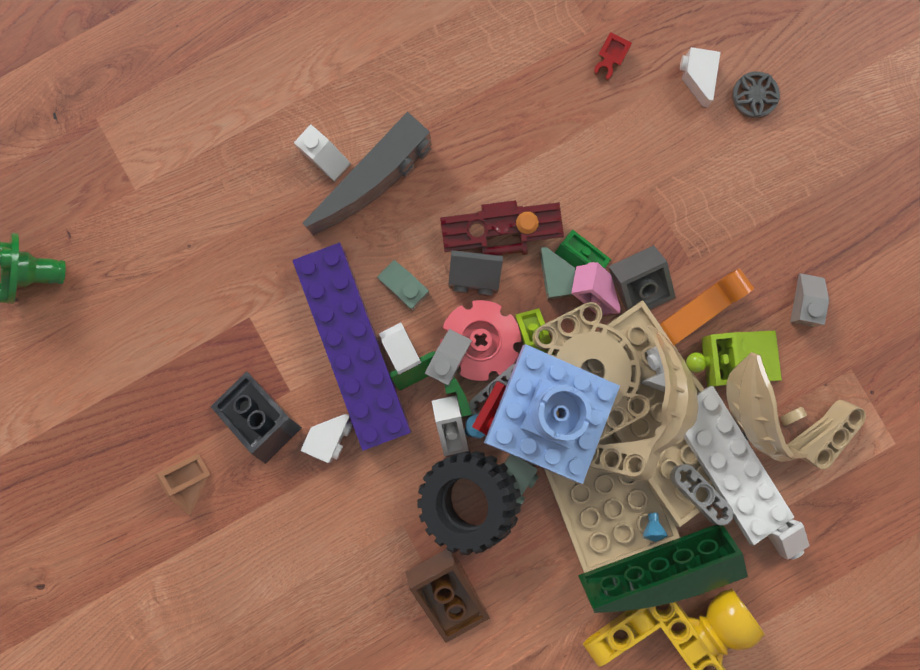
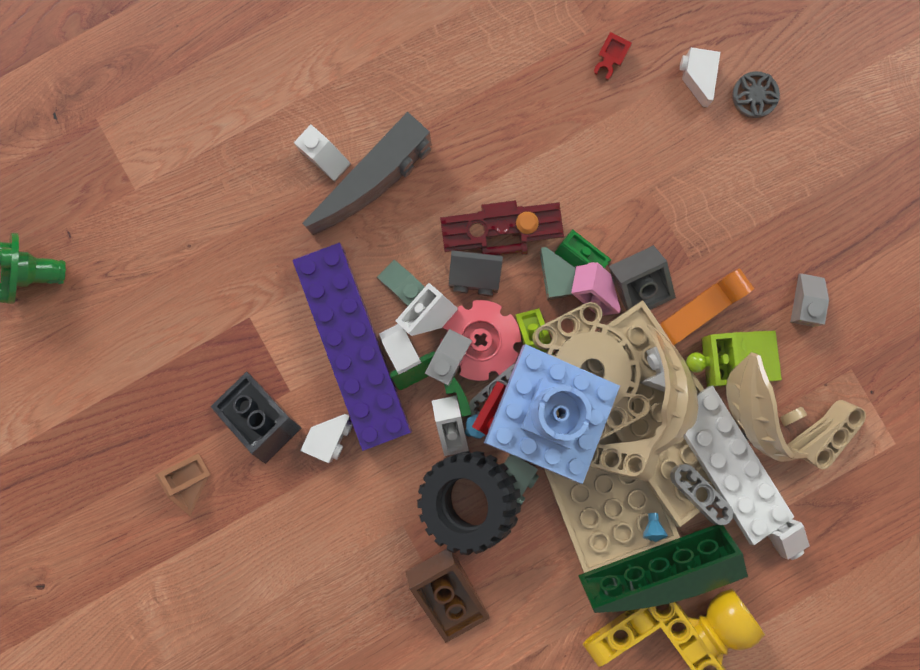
none -> white slope [396,283,458,336]

